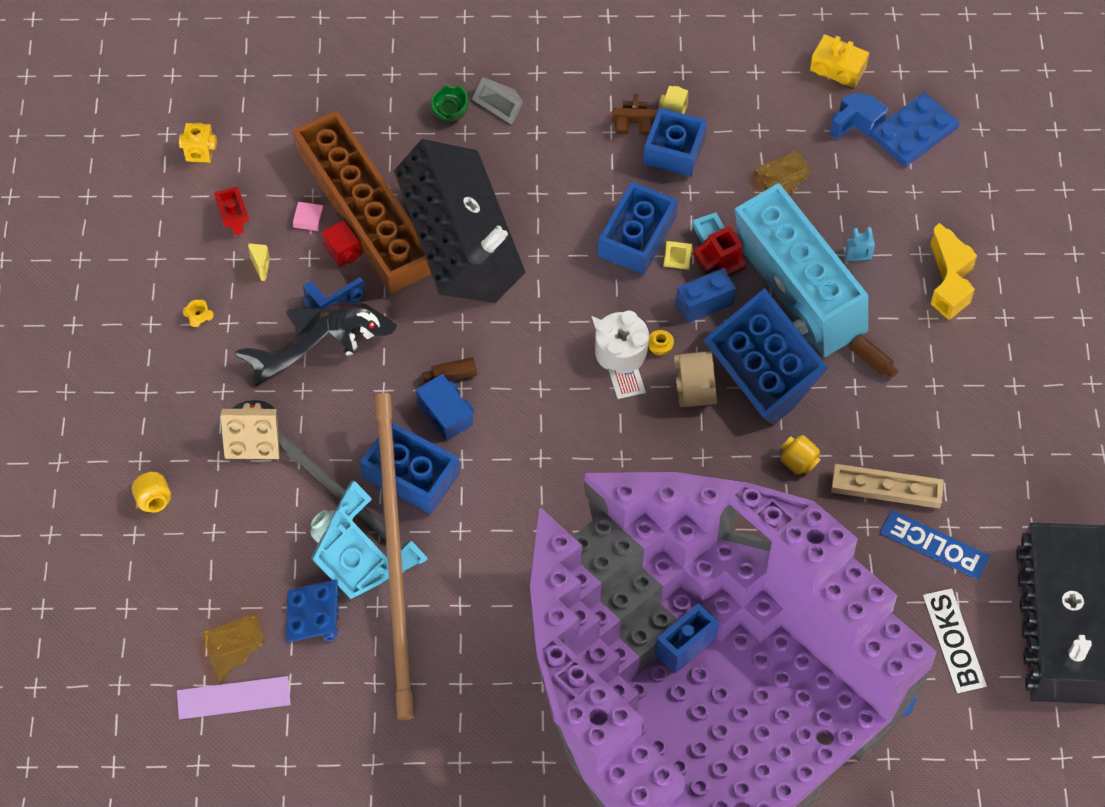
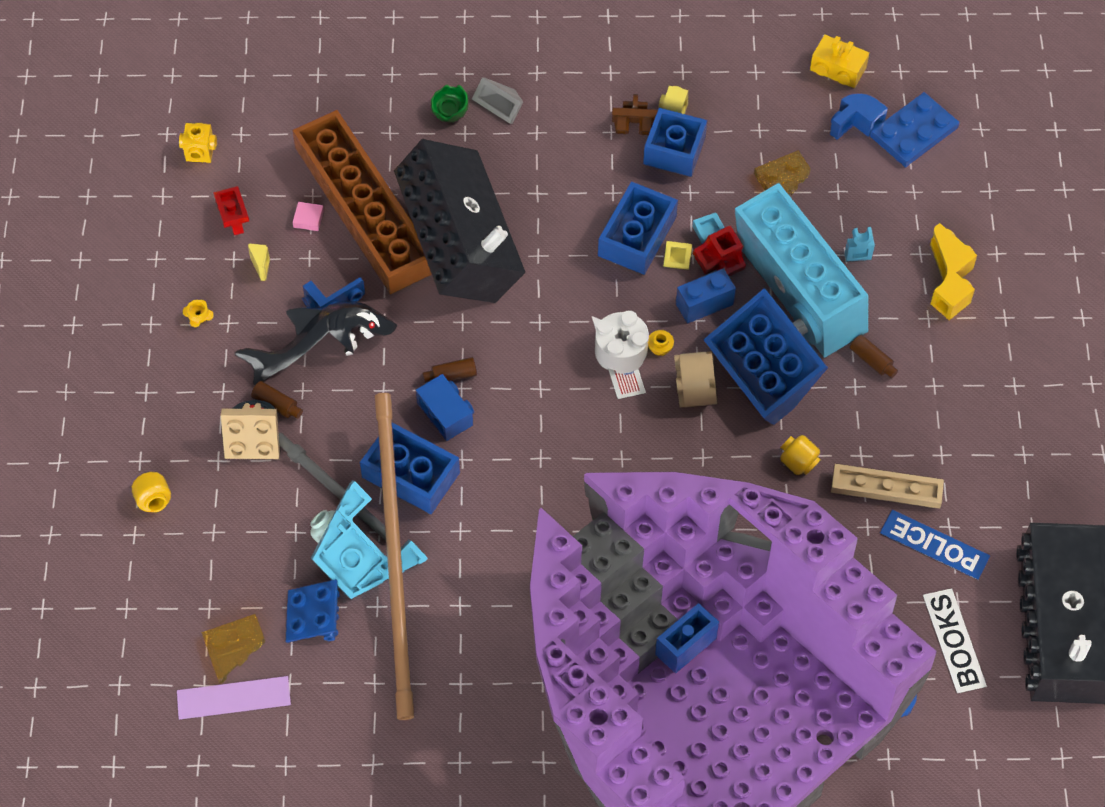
red brick [322,220,362,268] -> none
none -> reddish brown cylinder [251,381,303,419]

